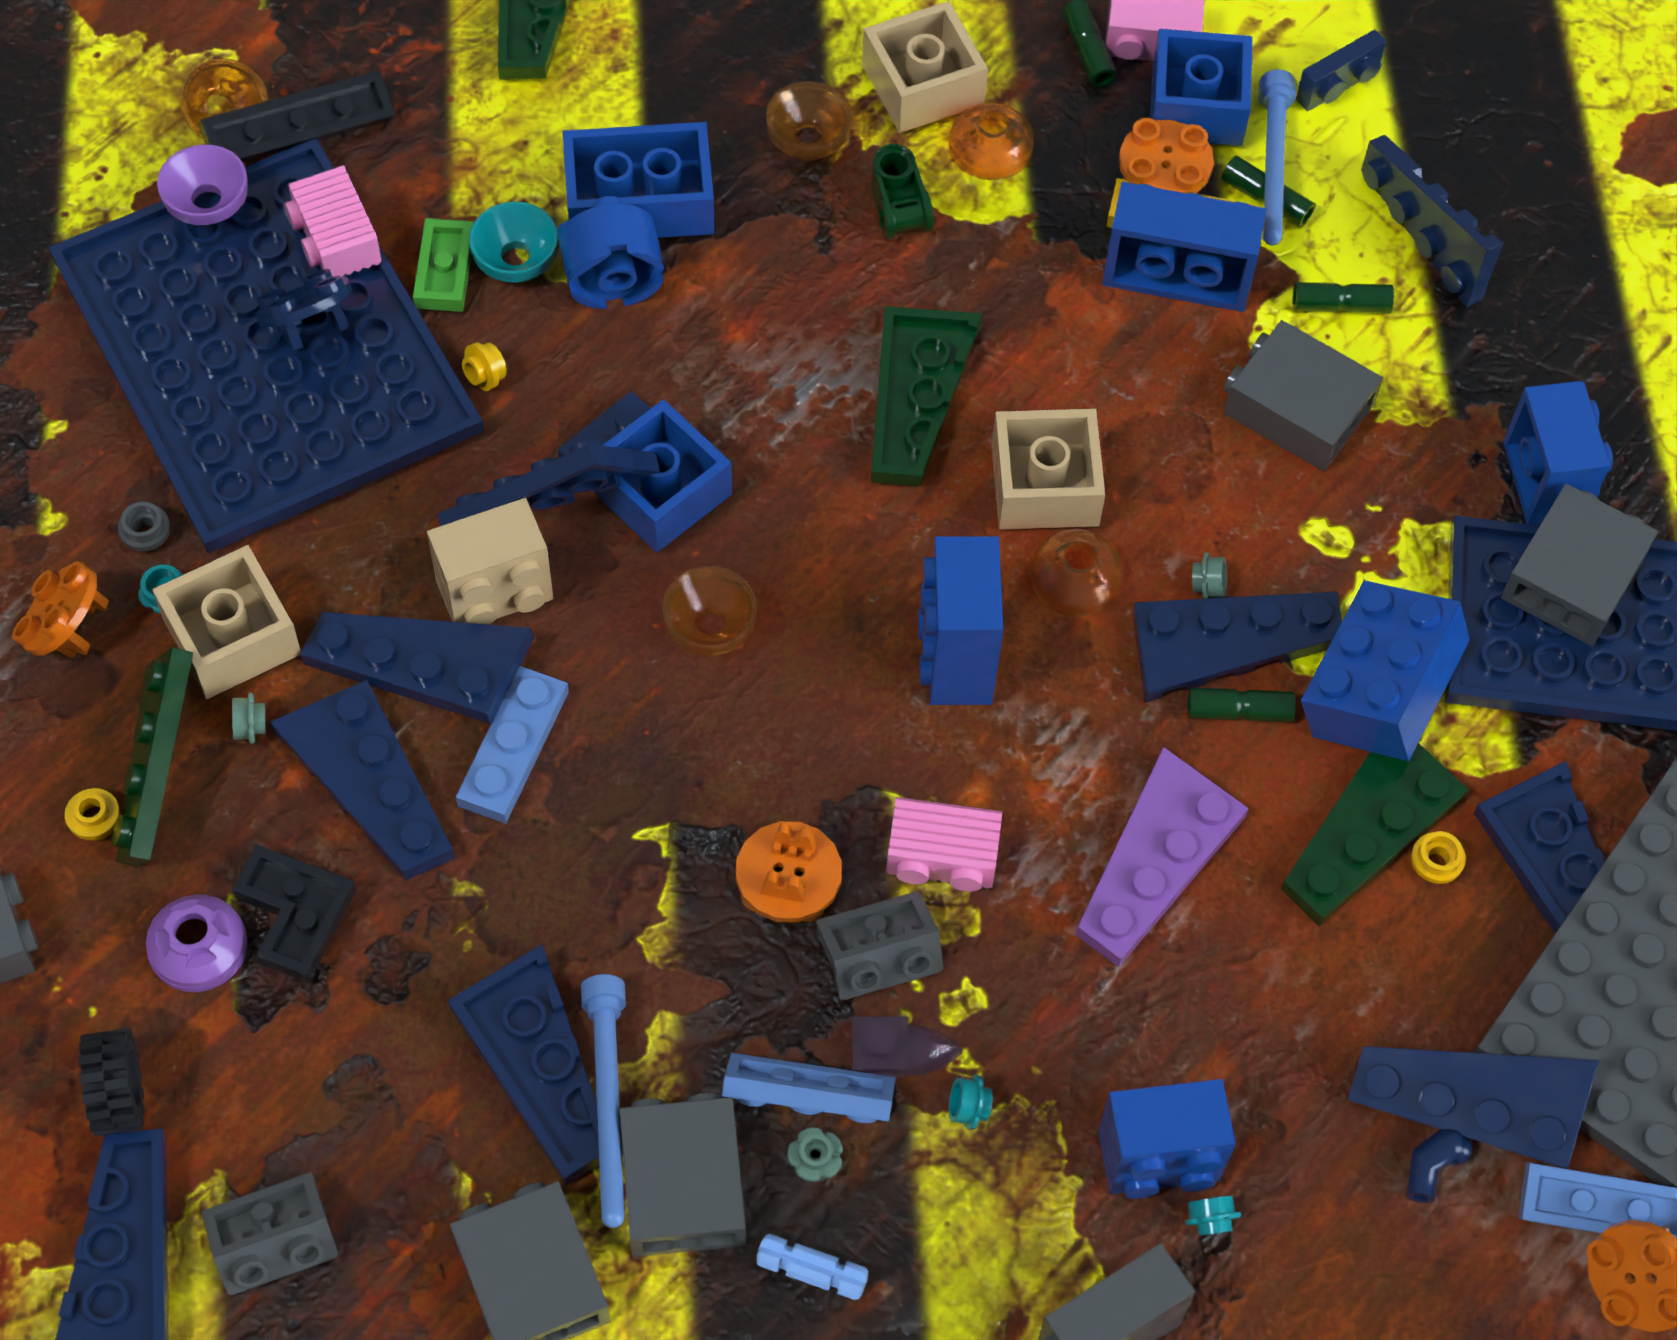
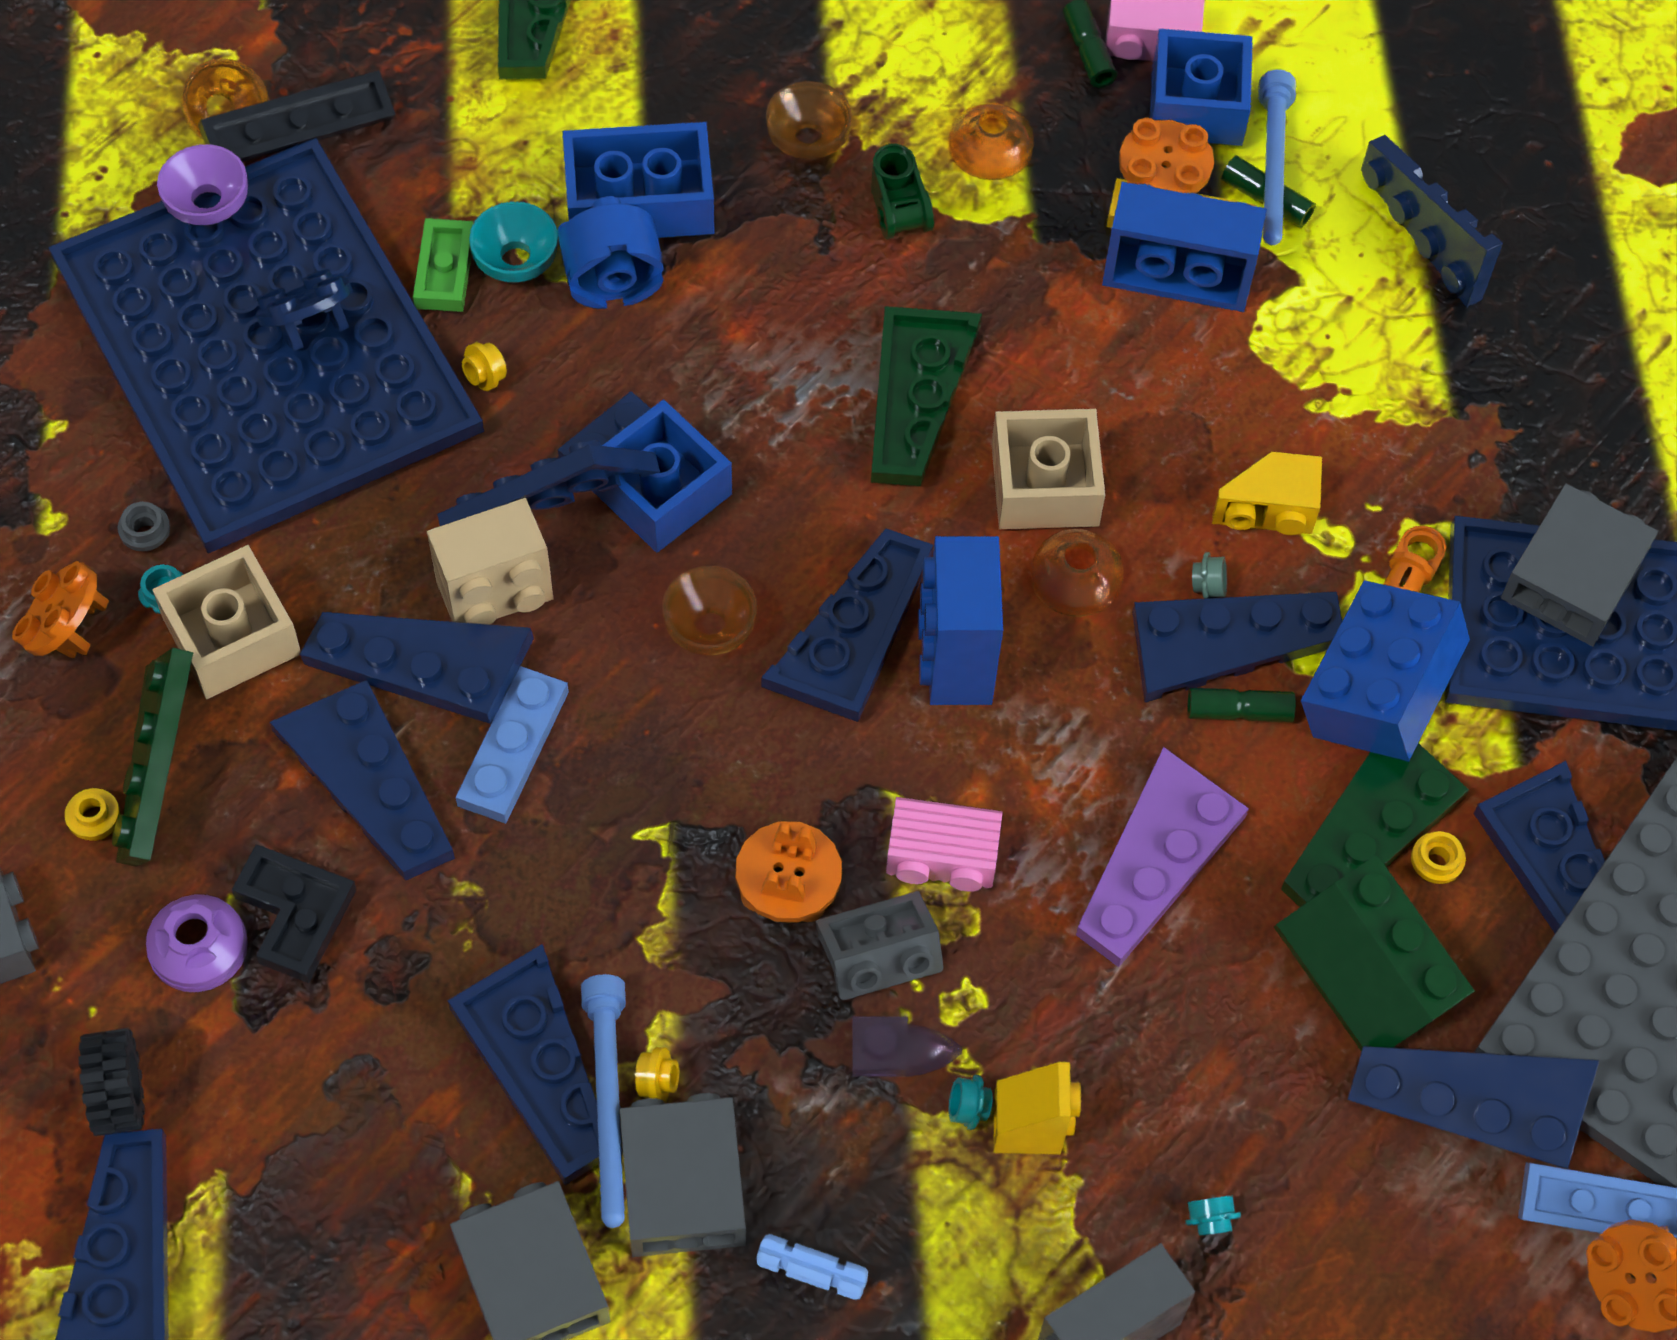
dark grey bracket [201,1172,338,1295] -> none
sand green plate [232,692,266,744] -> none
bright pink brick [284,165,382,277] -> none
medium blue plate [722,1053,896,1123] -> none
sand green plate [787,1127,843,1182] -> none
tan brick [862,1,988,133] -> none
blue brick [1098,1079,1236,1199] -> none
dark grey brick [1223,319,1383,472] -> none
dark green piece [1292,282,1394,314] -> none
dark blue plate [1296,29,1387,112] -> none
dark blue arm [1406,1129,1472,1203] -> none
blue brick [1503,381,1613,525] -> none
none -> yellow plate [635,1047,679,1102]
none -> dark blue wing [761,528,933,722]
none -> yellow slope [993,1062,1081,1155]
none -> yellow slope [1212,452,1322,535]
none -> dark green slope [1274,855,1475,1052]
none -> orange connector [1383,526,1446,592]

